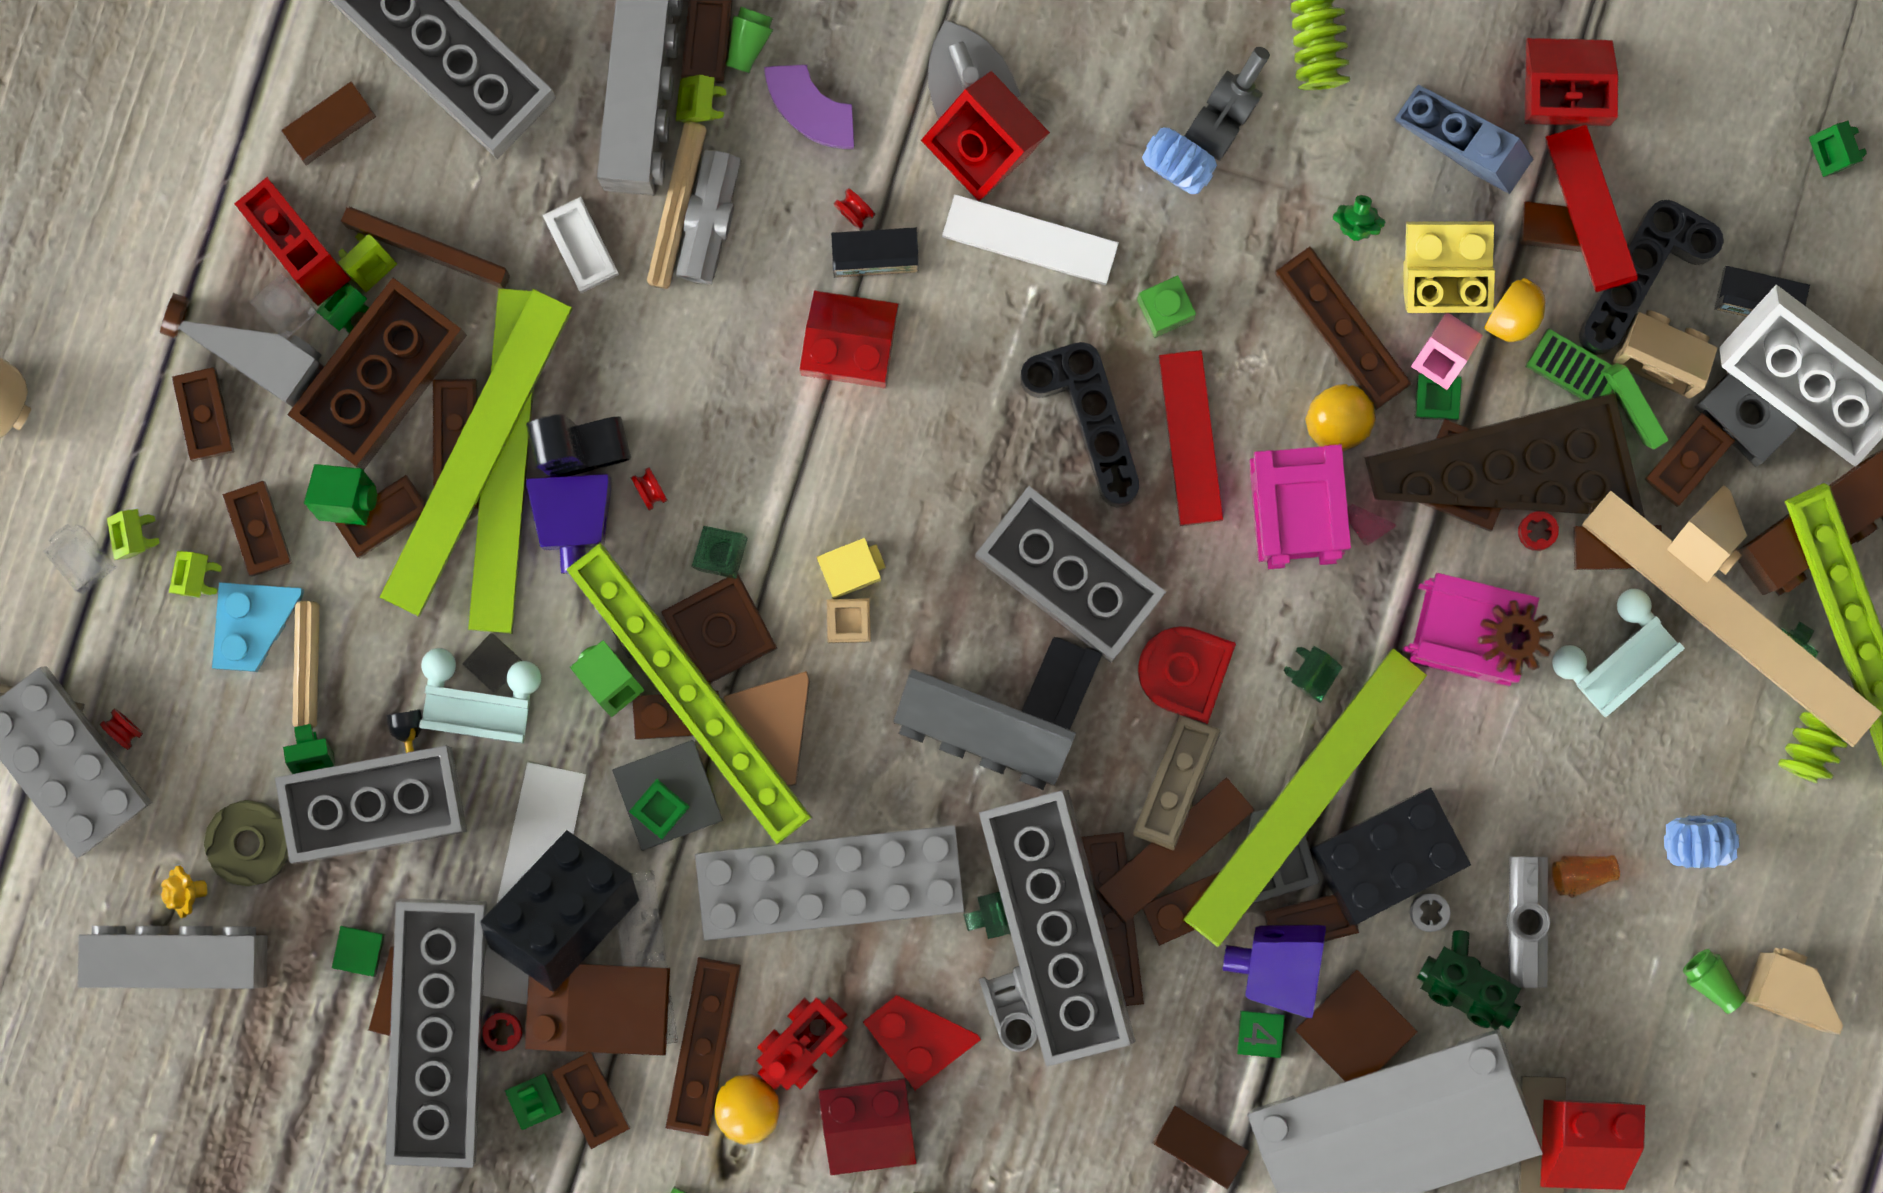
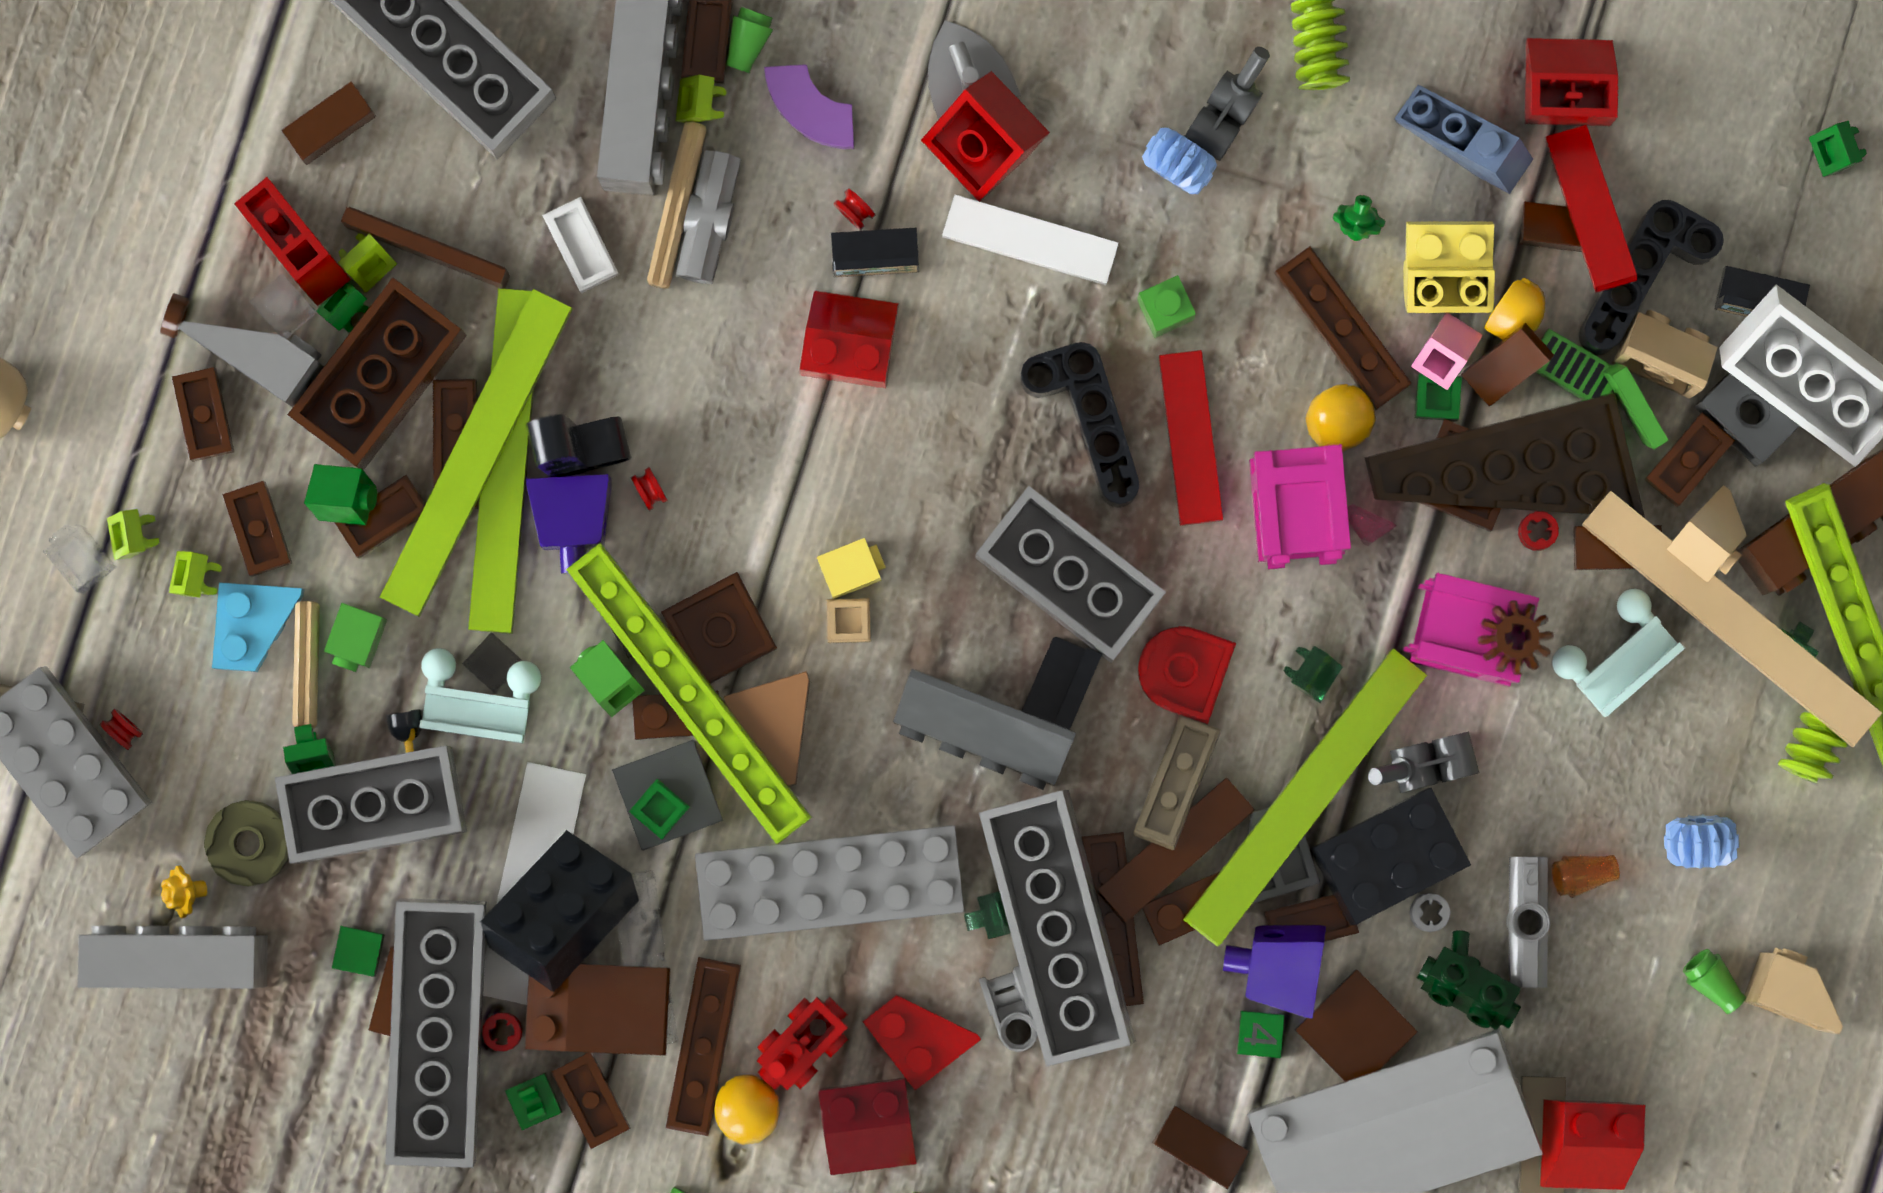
clear green plate [692,526,748,579] -> none
none -> bright green brick [324,603,387,672]
none -> dark grey beam [1368,731,1479,793]
none -> reddish brown tile [1461,323,1554,407]

